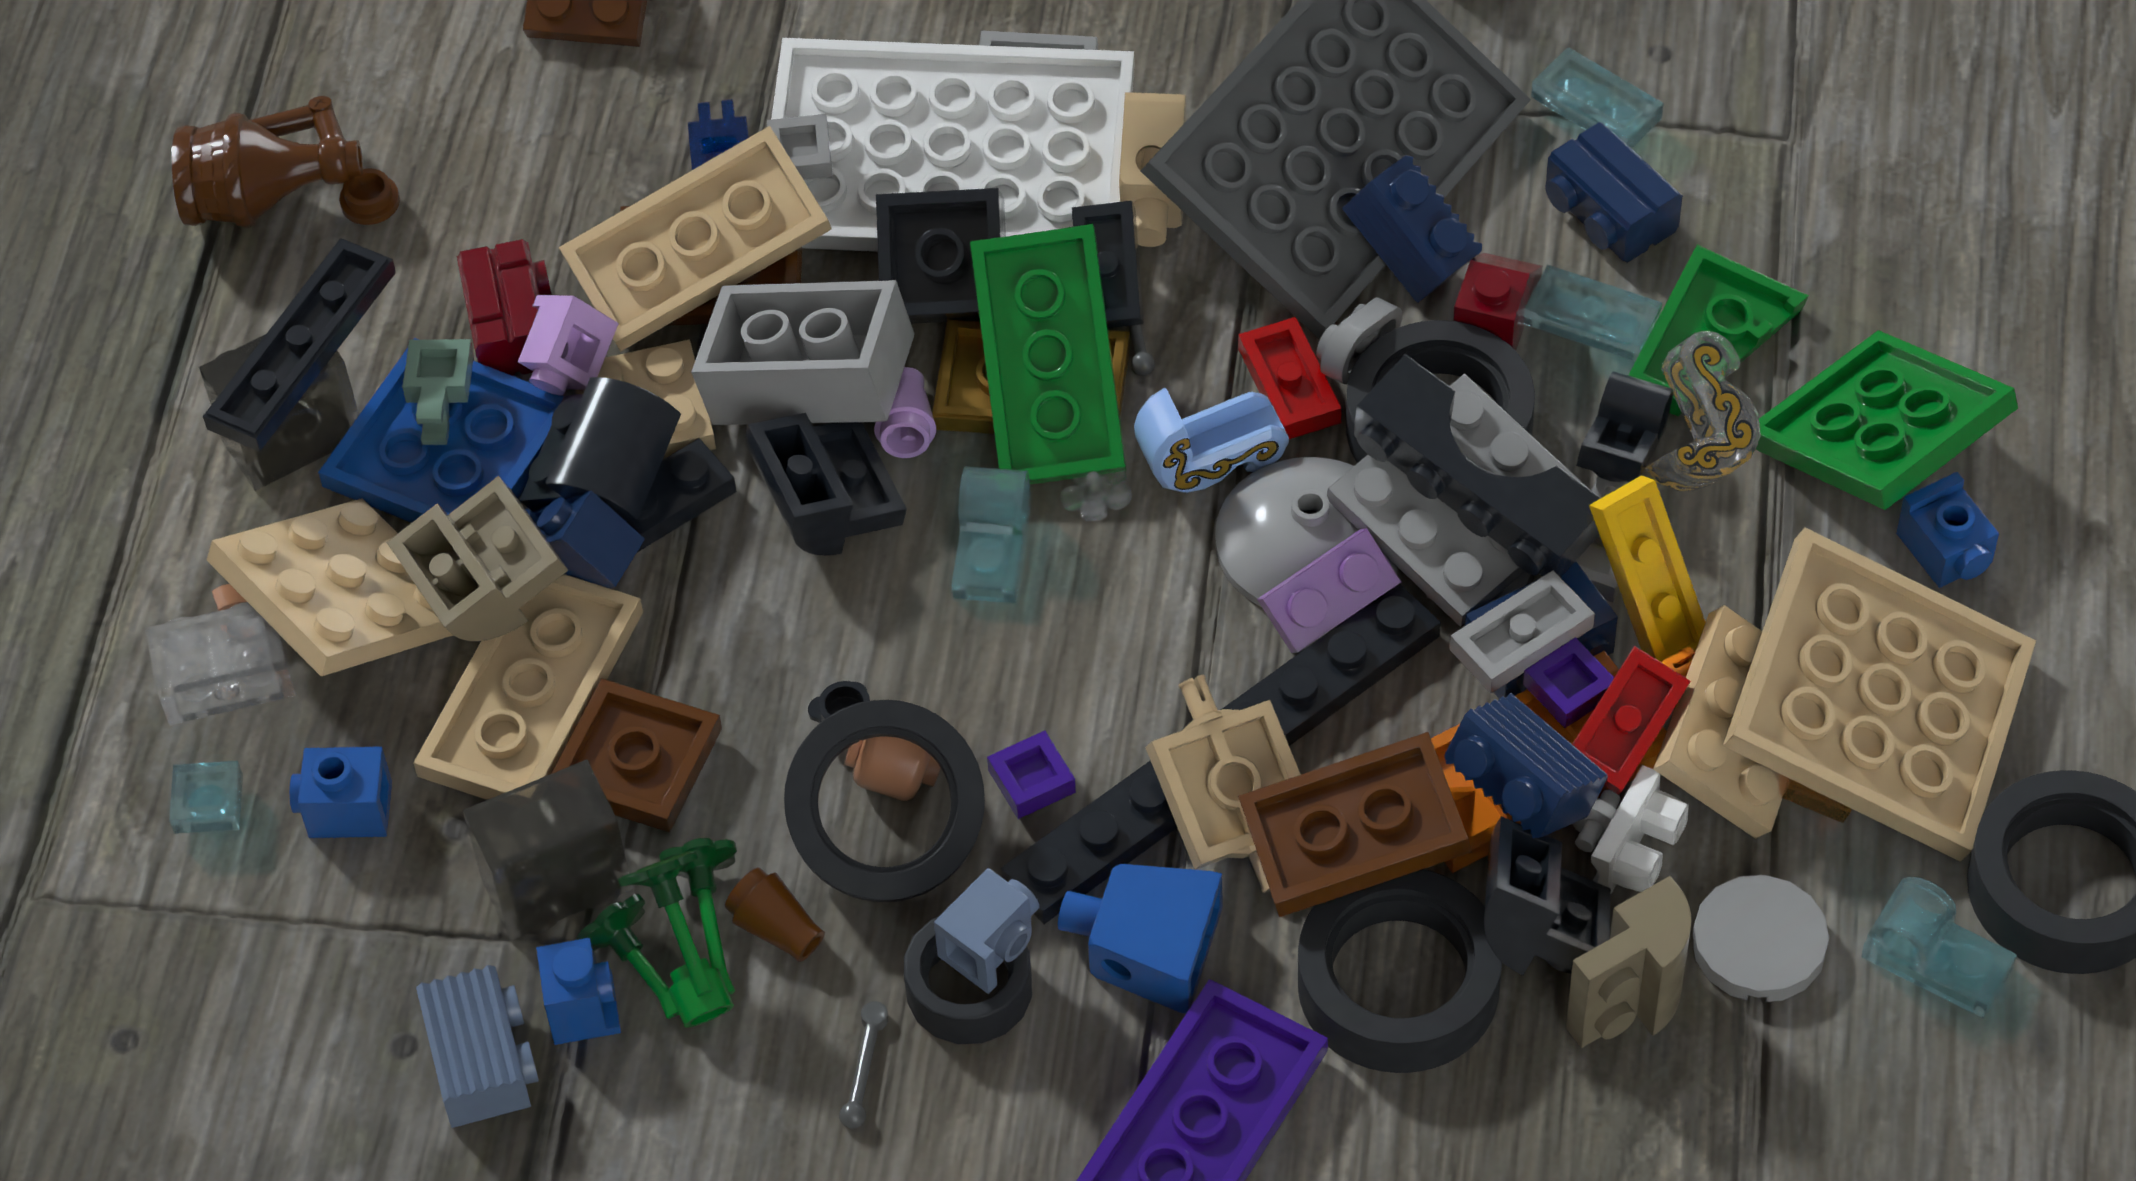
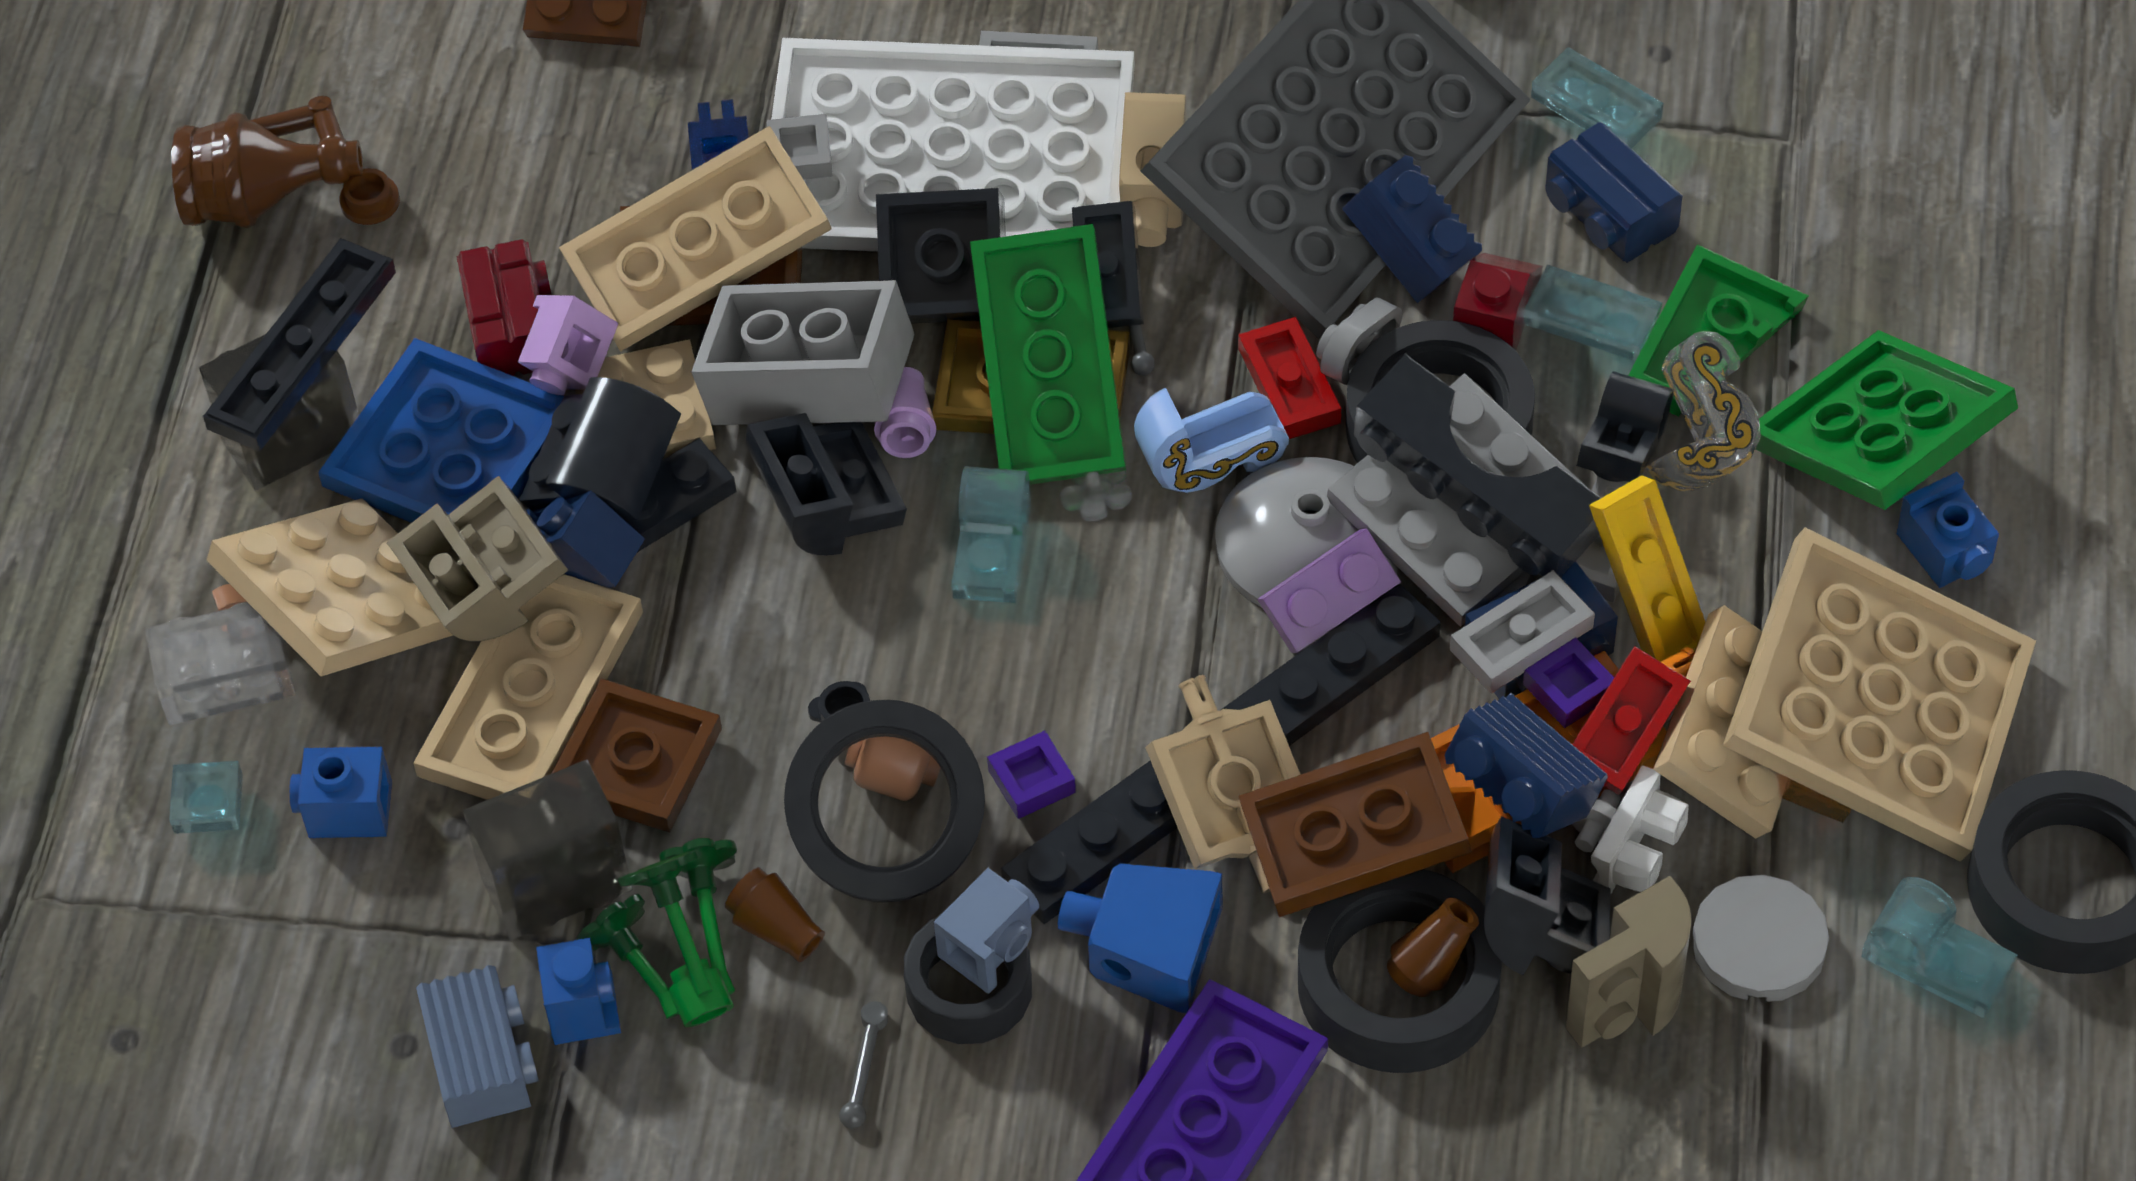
sand green plate [402,339,474,445] -> none
none -> reddish brown cone [1387,898,1479,997]

